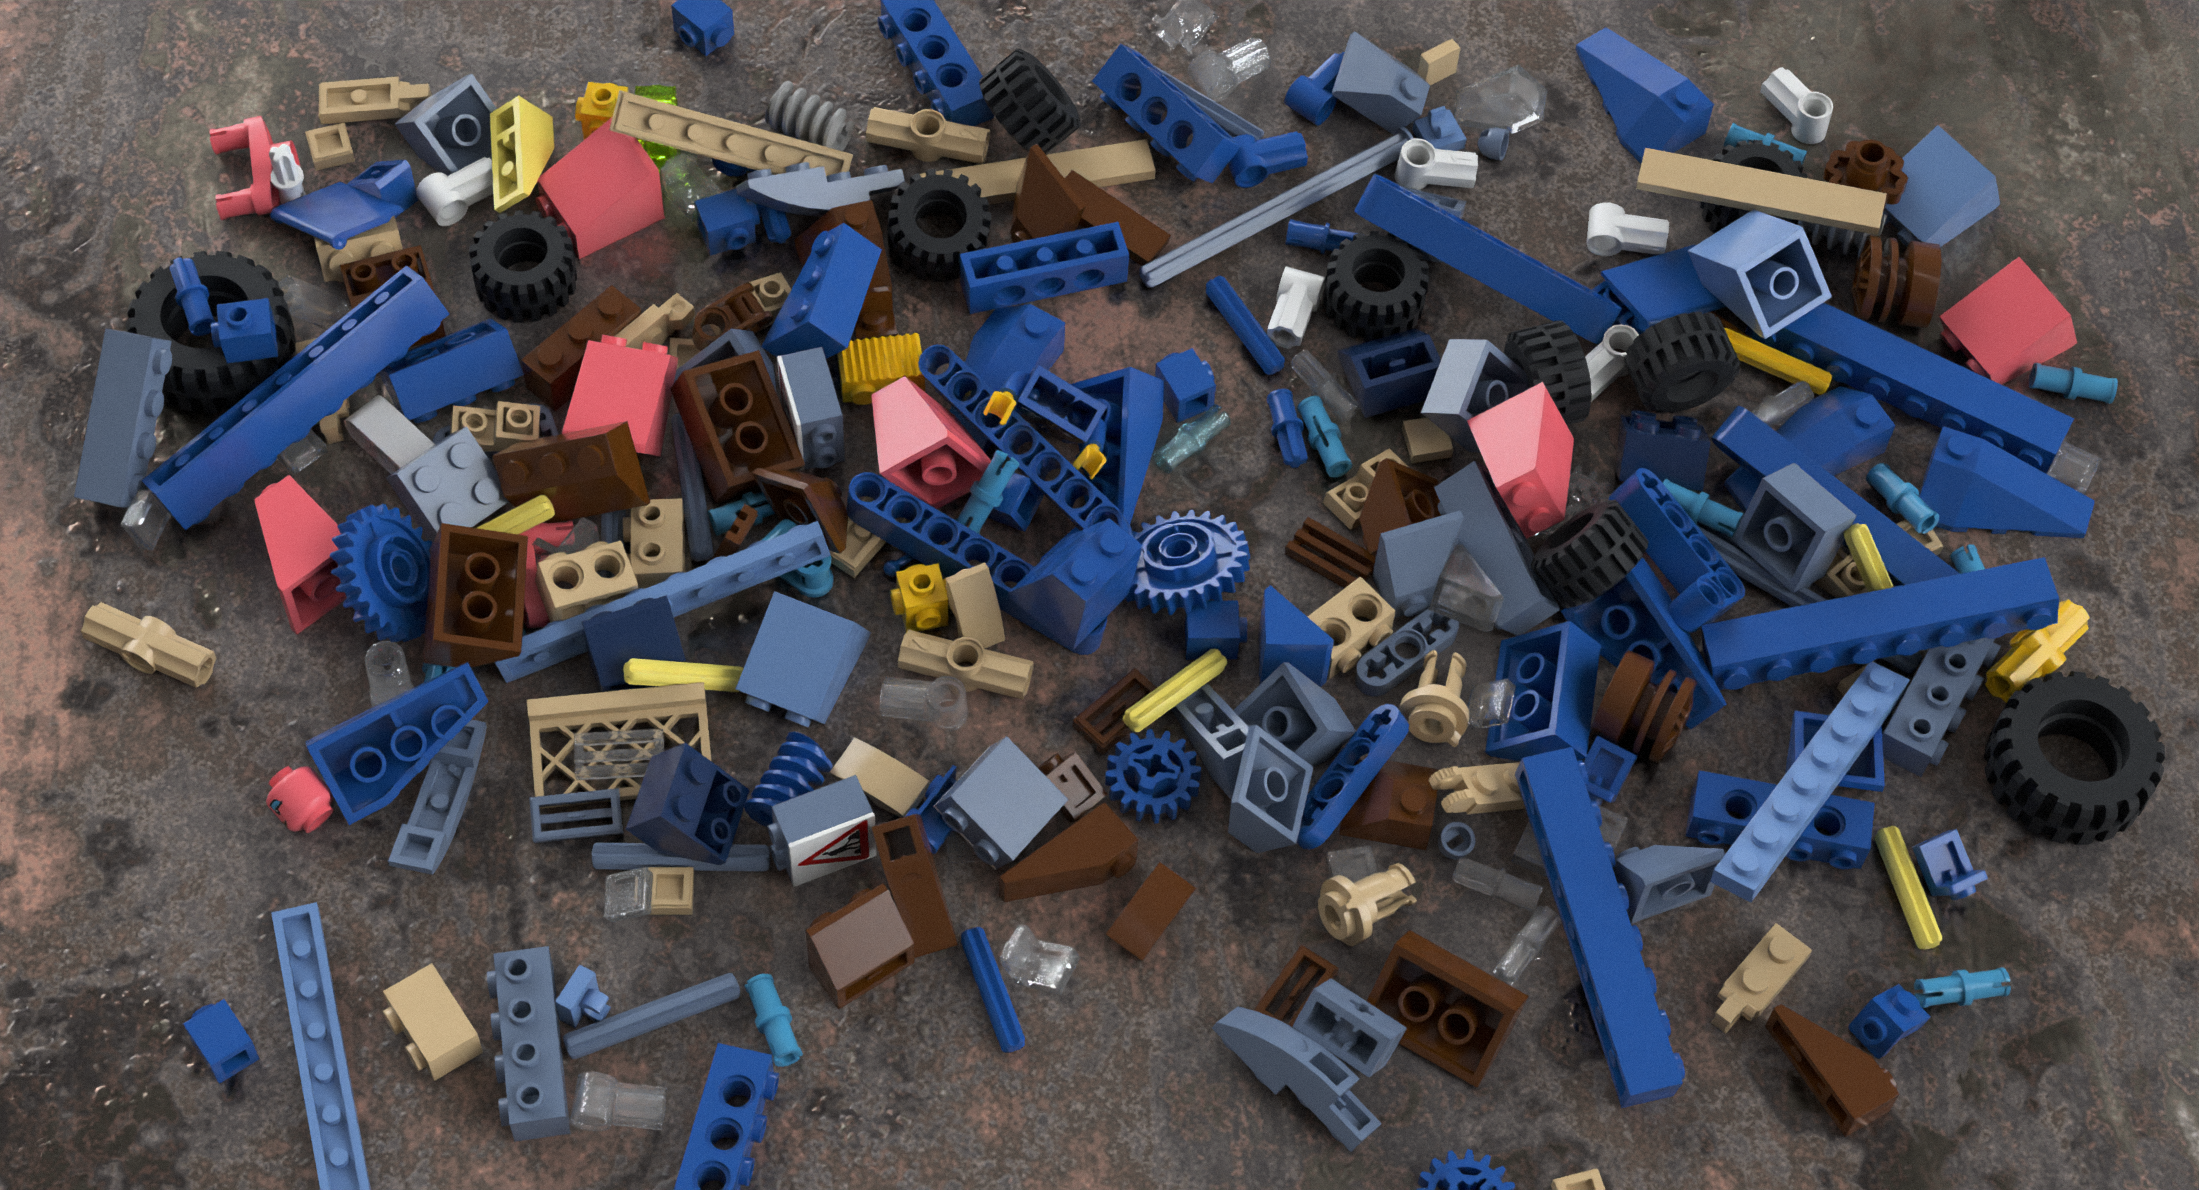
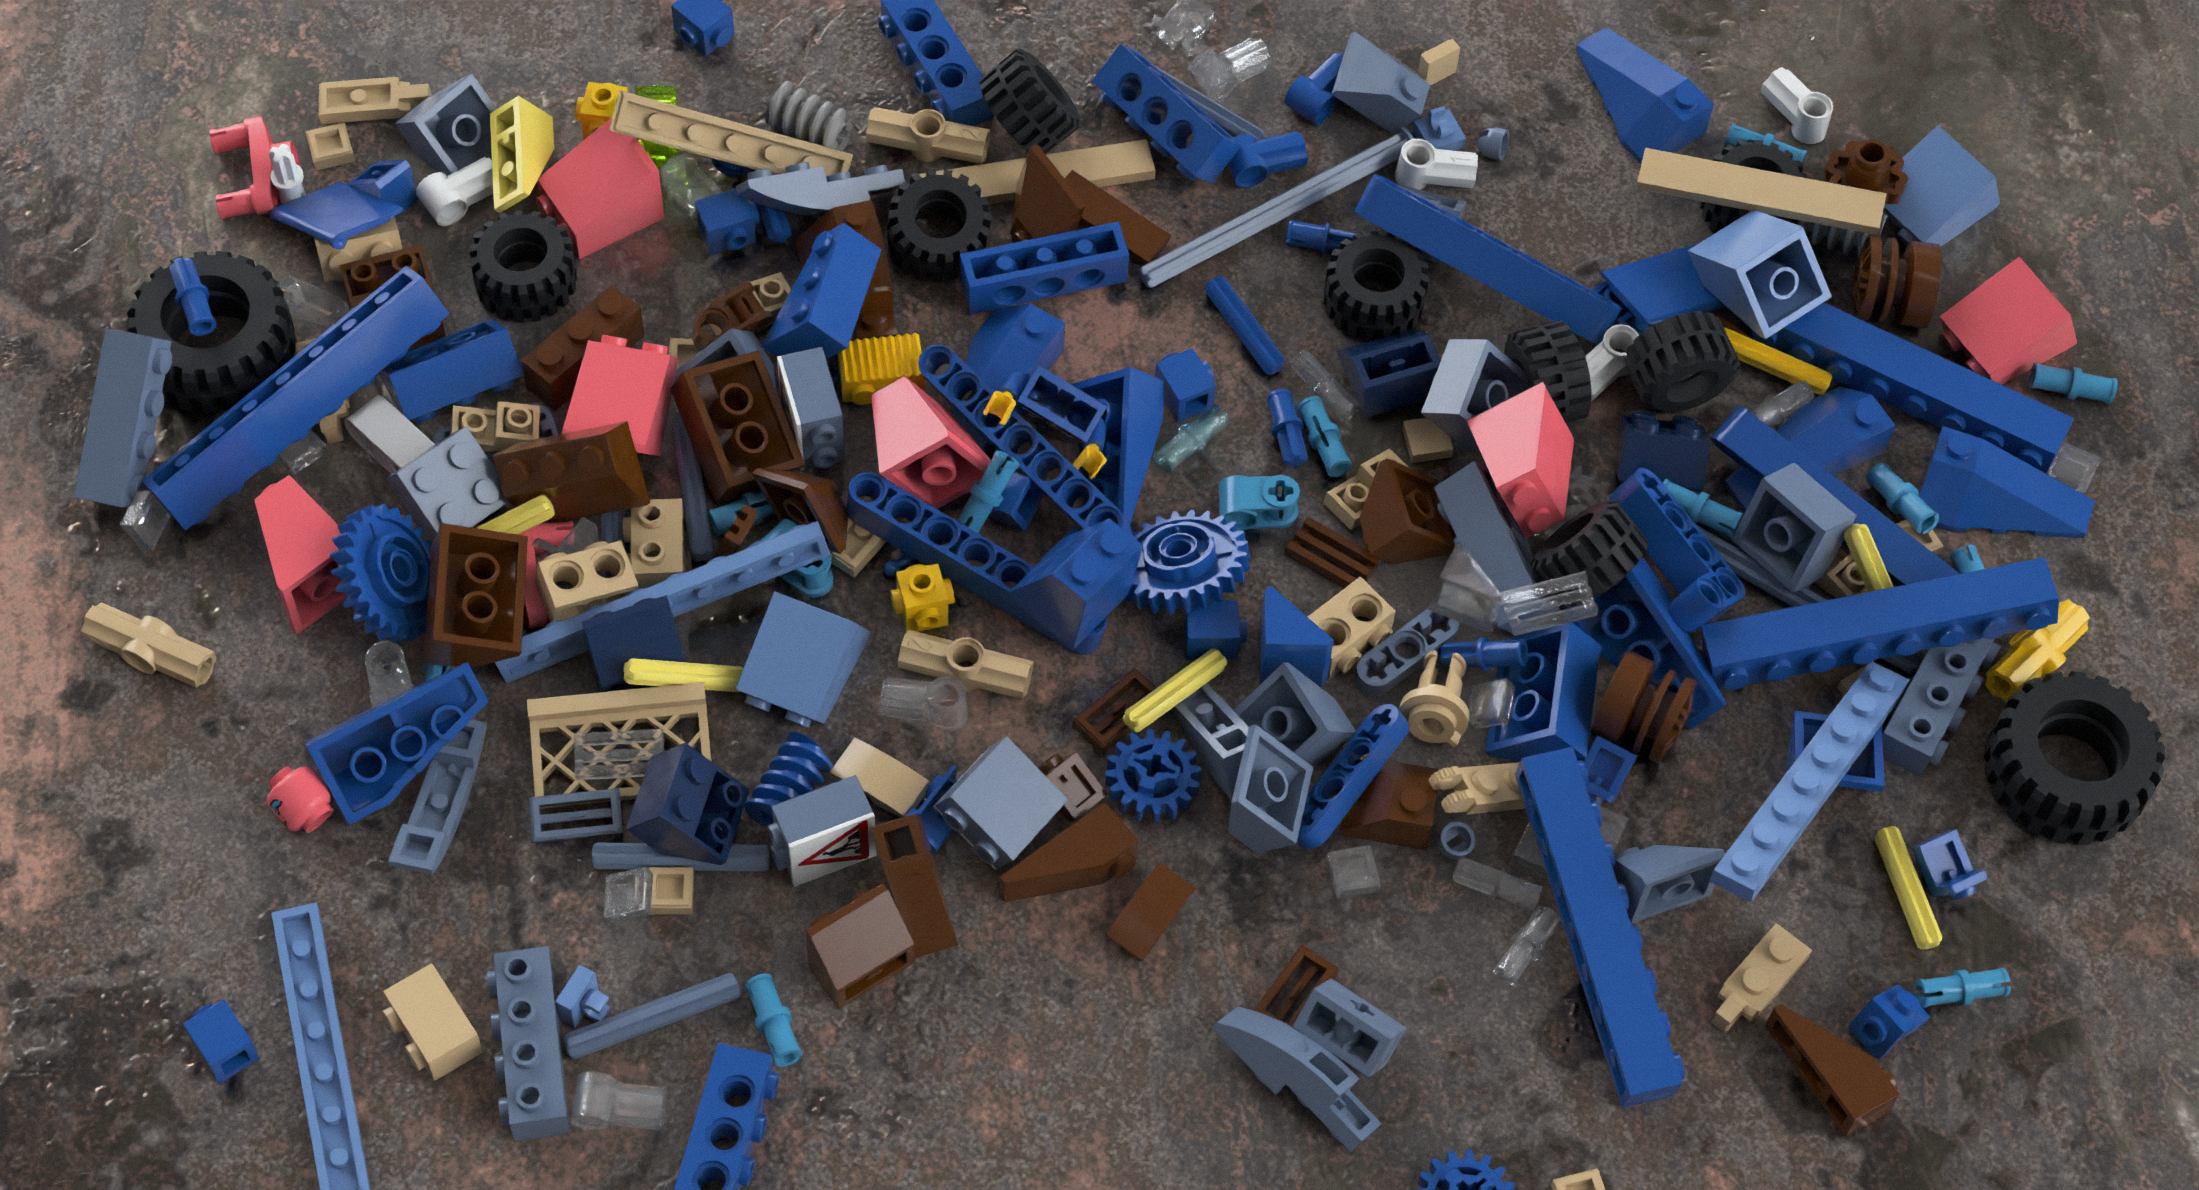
blue brick [211,298,278,363] -> none
tan hinge [614,293,695,350] -> none
tan slope [945,562,1005,649] -> none
blue axle [961,927,1025,1053] -> none
clear bracket [1000,924,1081,995] -> none
white piece [1267,266,1326,349] -> none
tan piece [1318,863,1417,947] -> none
reddish brown slope [1367,930,1529,1087] -> none
sand blue slope [1372,510,1464,618] -> none
clear slope [1453,64,1548,134] -> none
white piece [1587,203,1669,256] -> none
blue brick [1686,770,1875,869] -> none
none -> dark azure piece [1218,475,1300,531]
none -> blue axle [1440,637,1528,672]
none -> clear tile [1501,571,1598,636]

